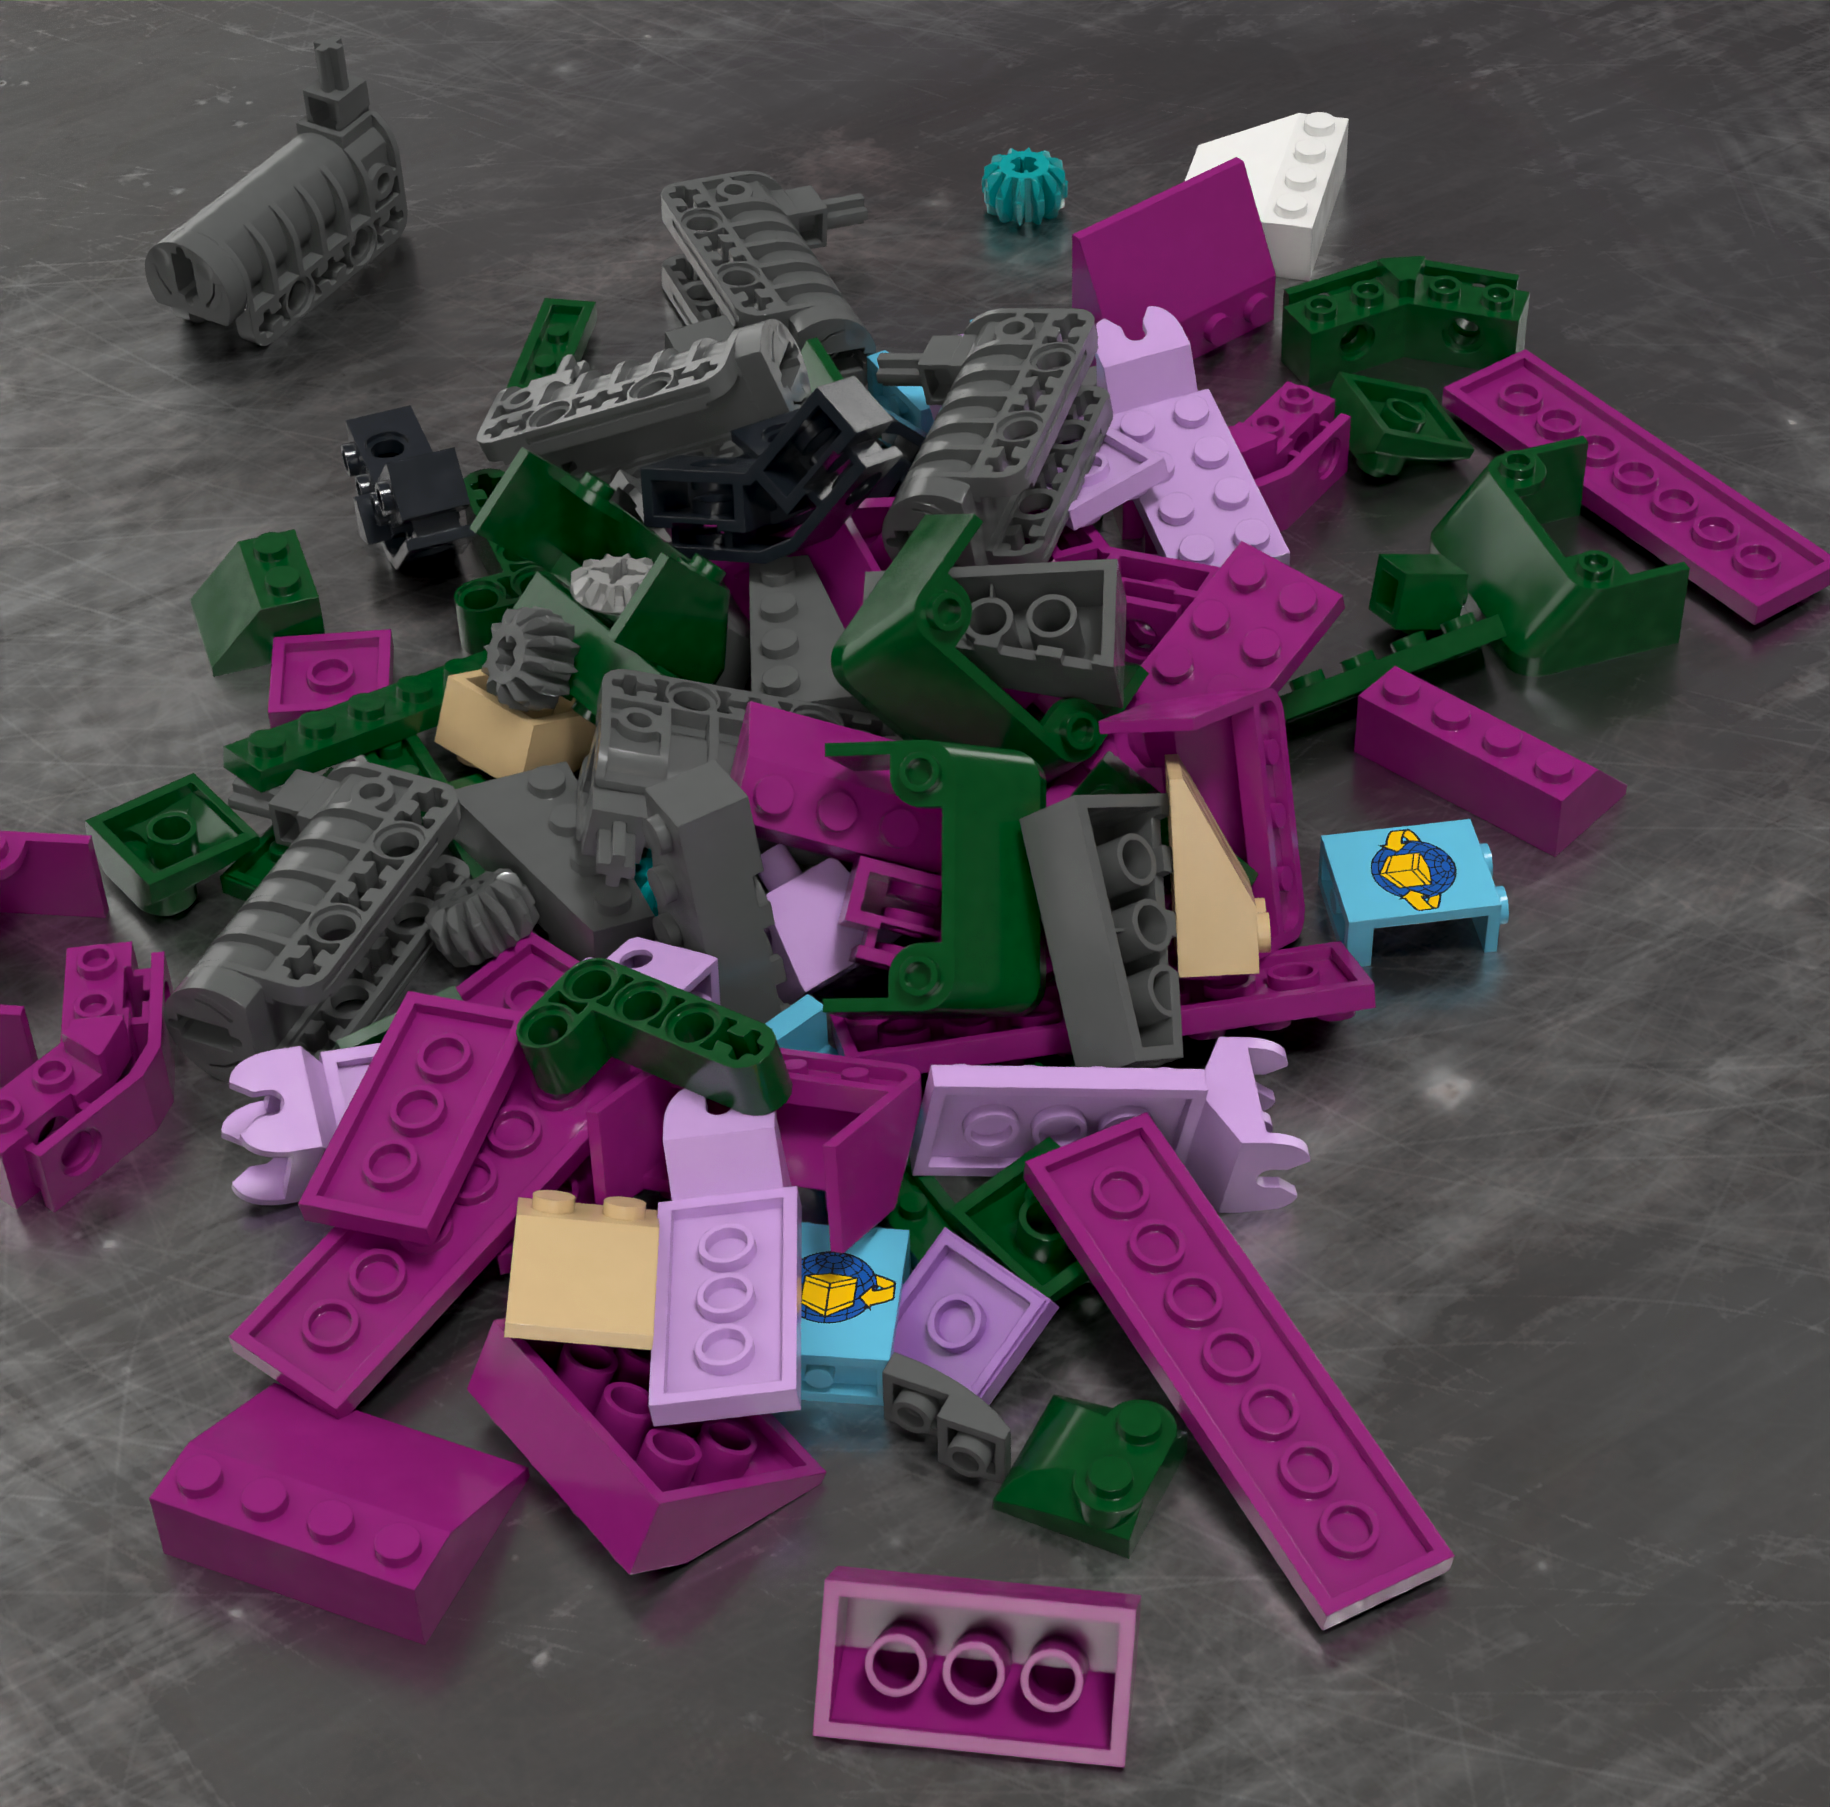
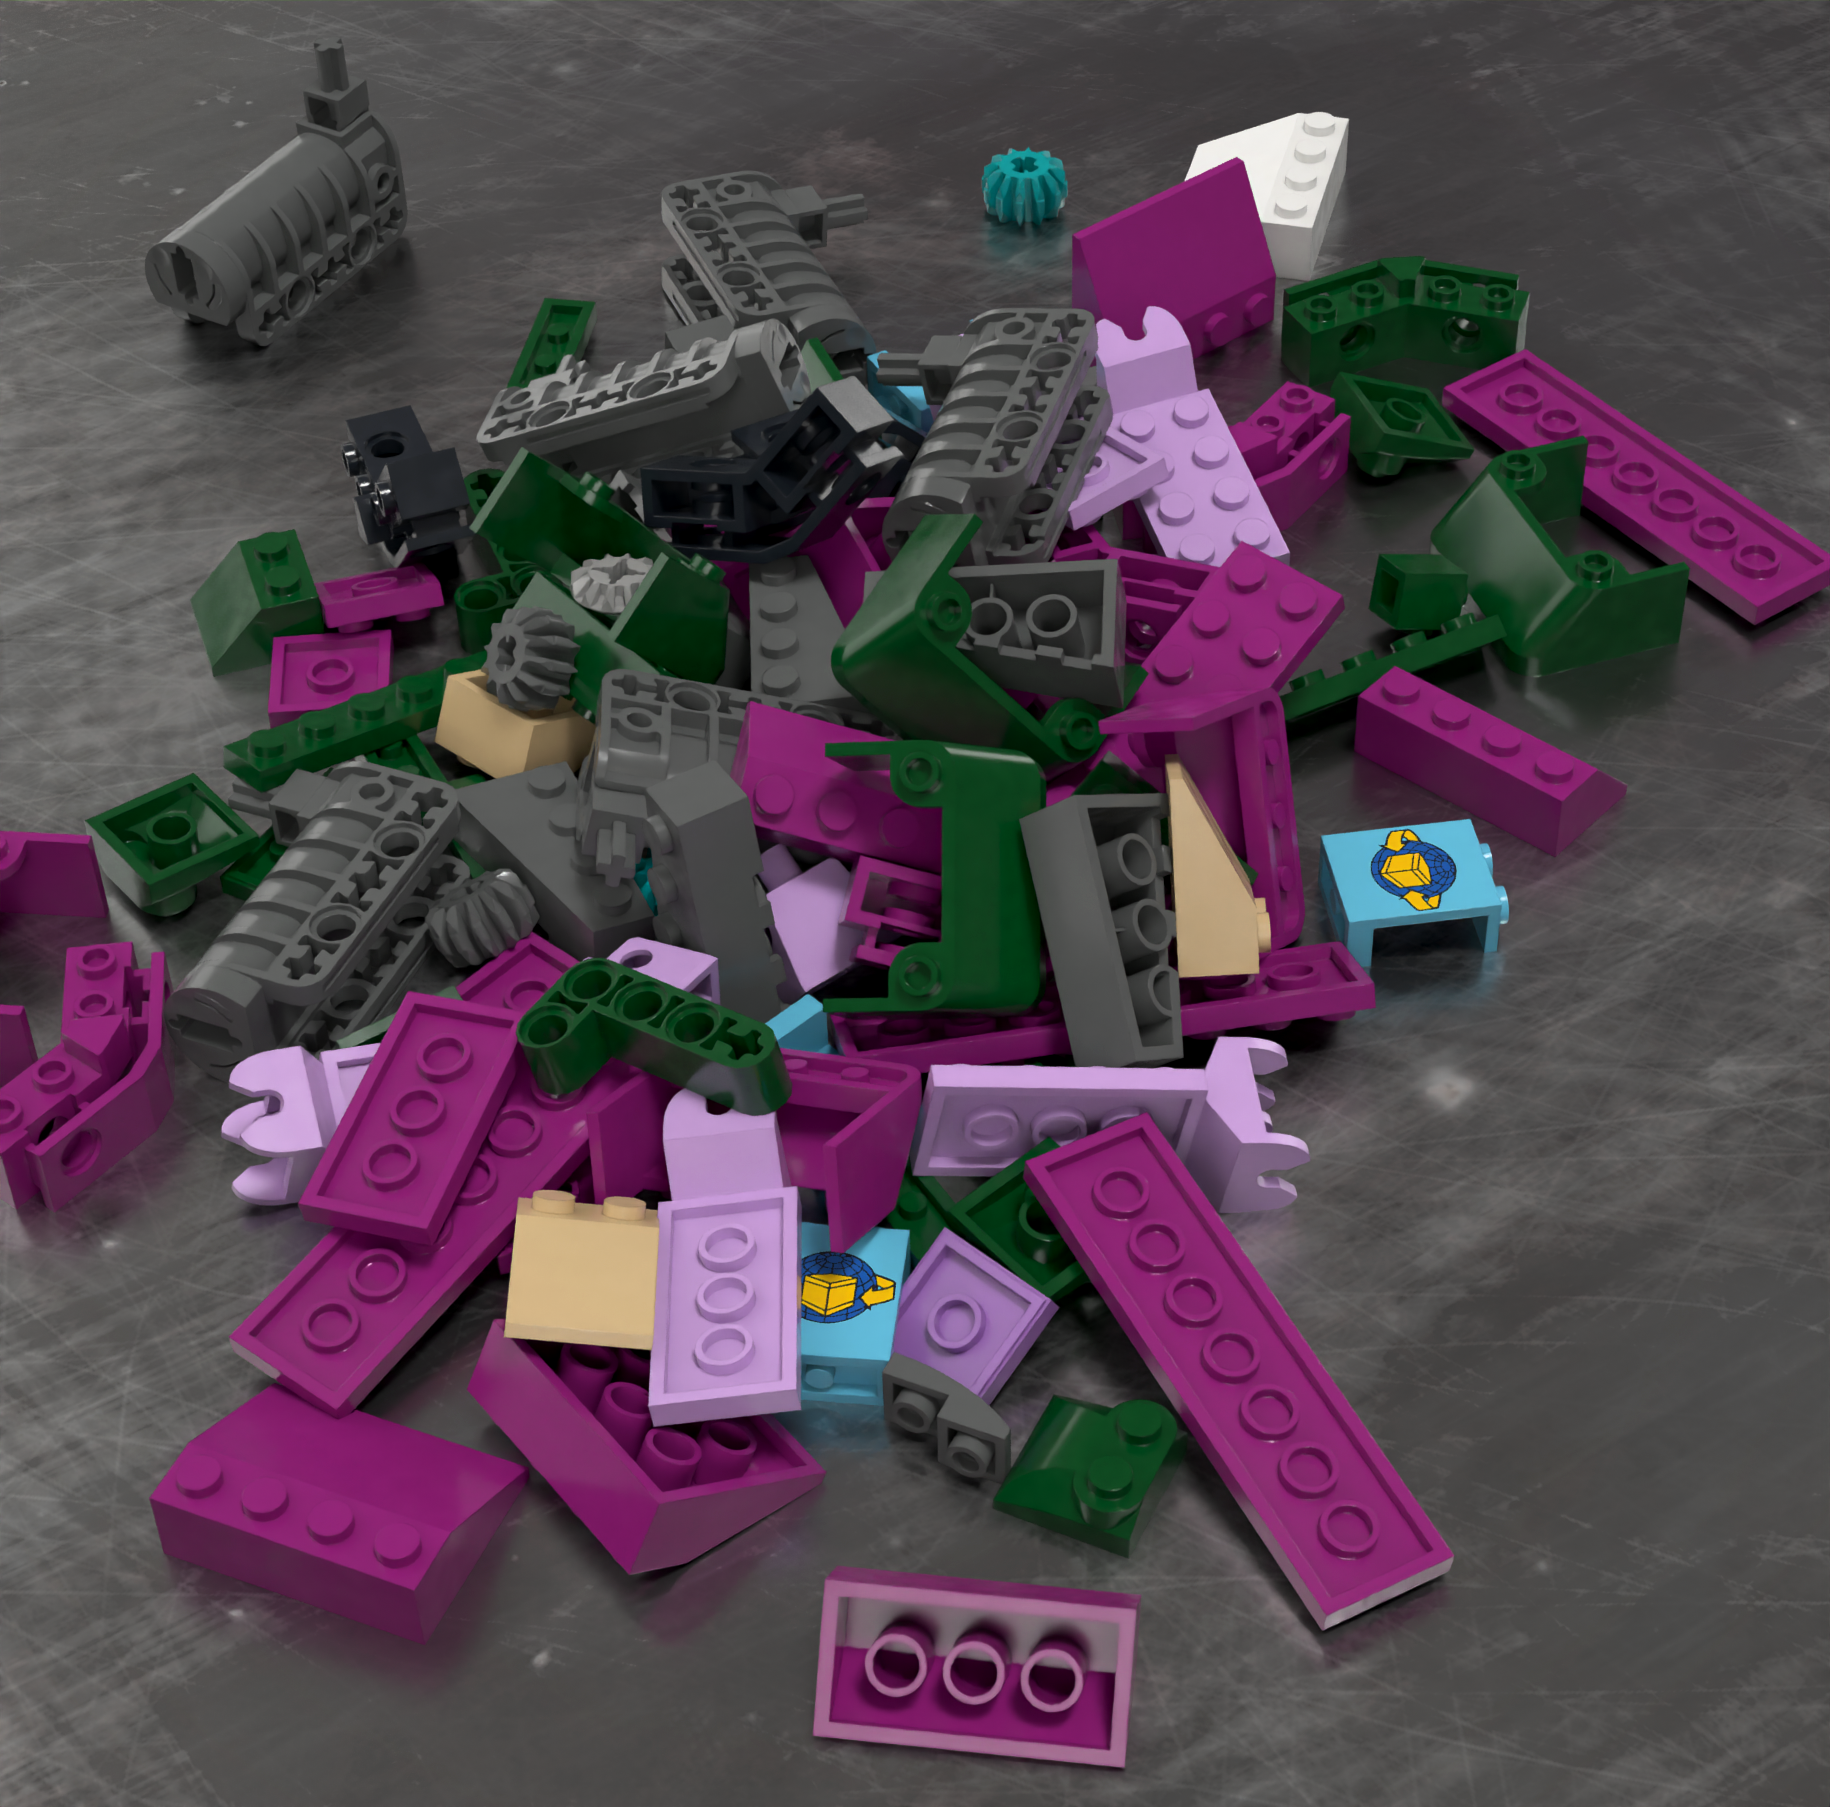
none -> magenta plate [314,562,444,633]

